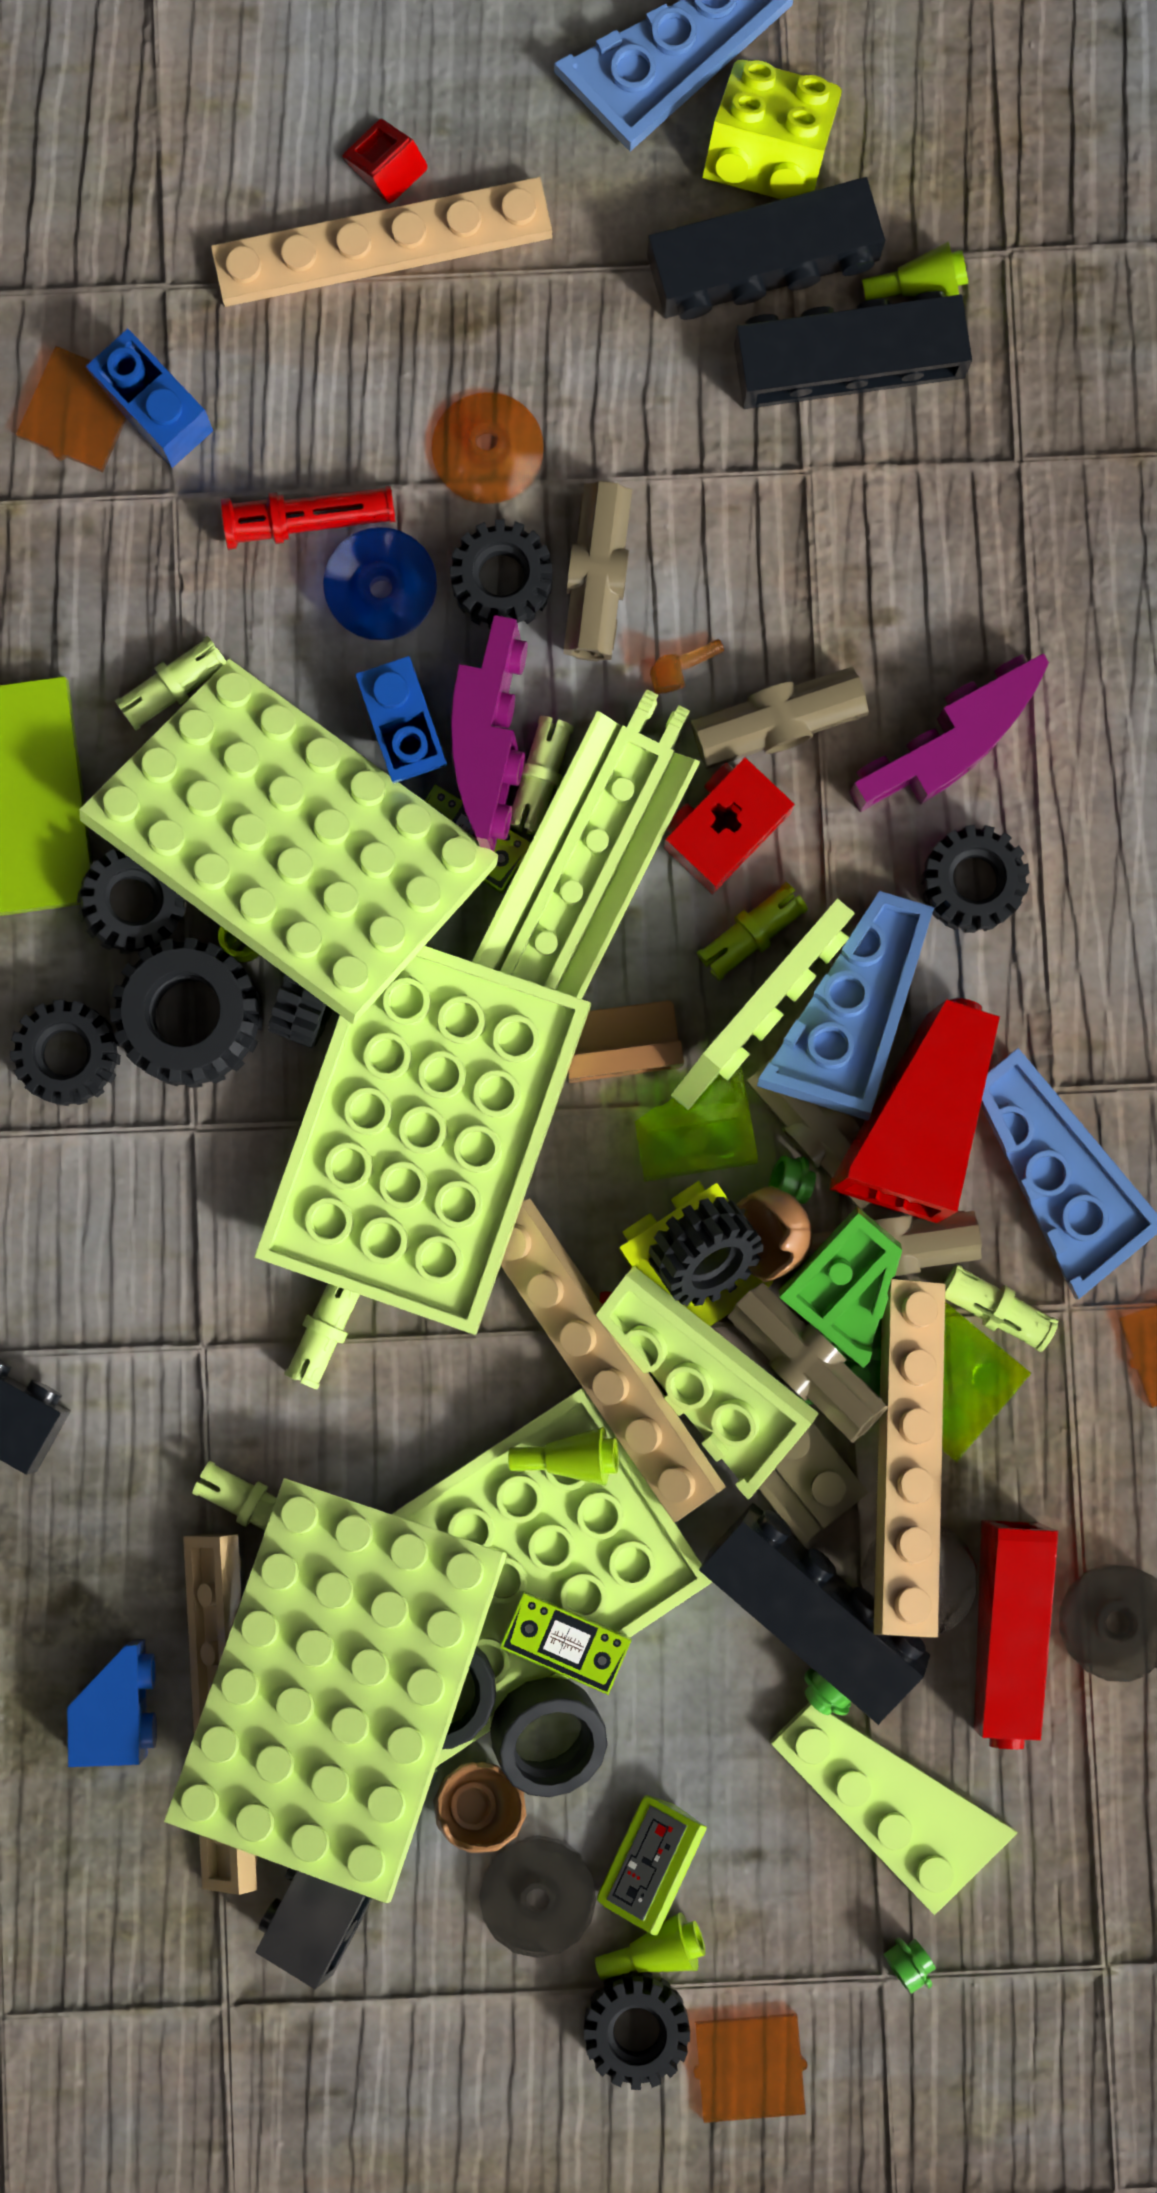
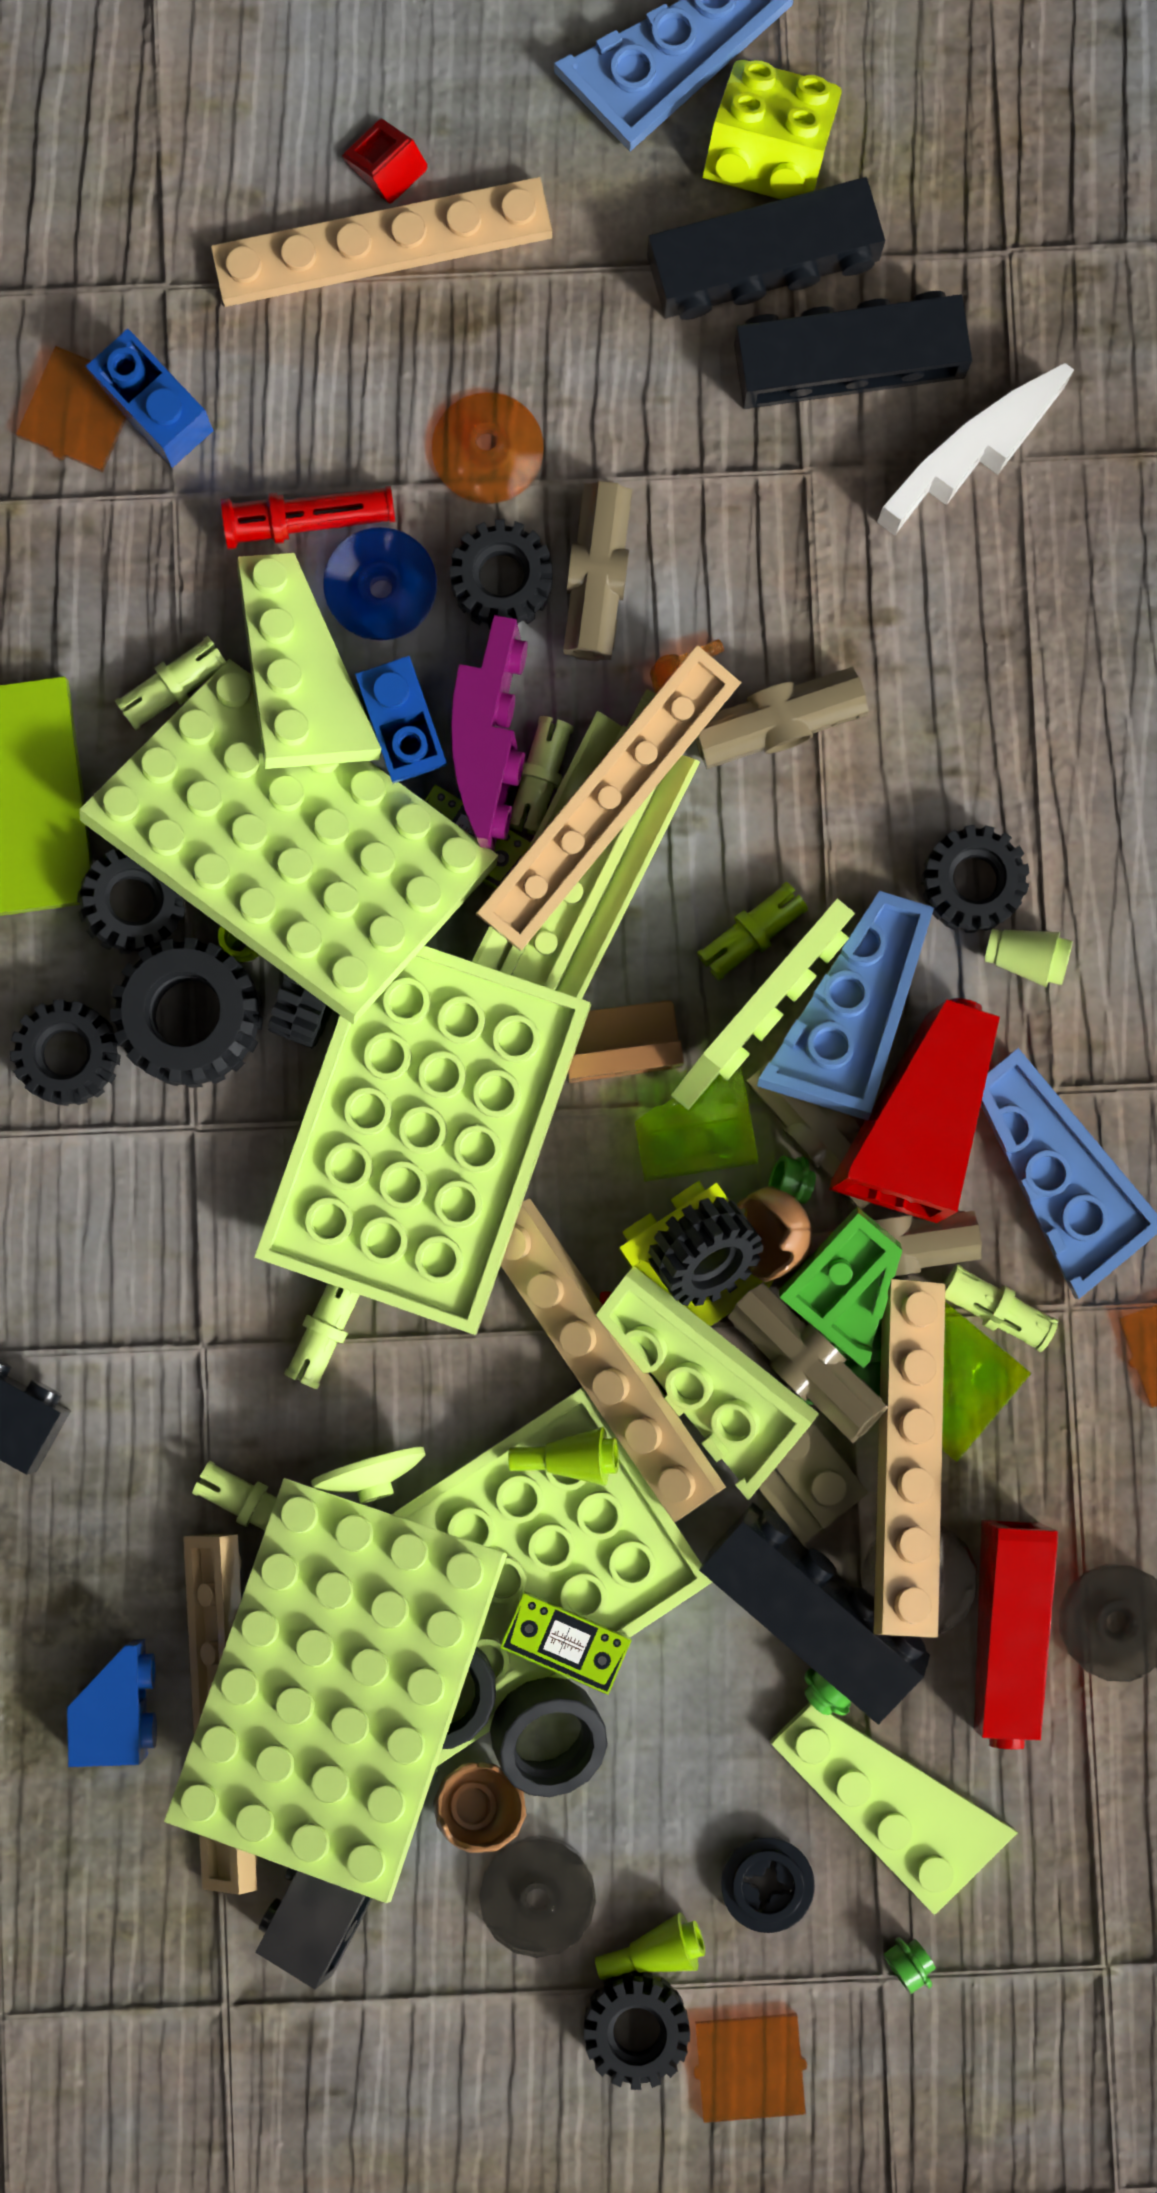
slope [597,1795,707,1936] -> none
red brick [664,757,795,895] -> none
magenta slope [849,653,1049,812] -> none
lime cone [862,241,969,301] -> none
none -> yellowish green wing [237,553,381,769]
none -> yellowish green dish [311,1447,426,1504]
none -> tan plate [476,645,742,951]
none -> black gear [721,1837,815,1933]
none -> white slope [877,363,1074,535]
none -> yellowish green cone [985,928,1073,988]

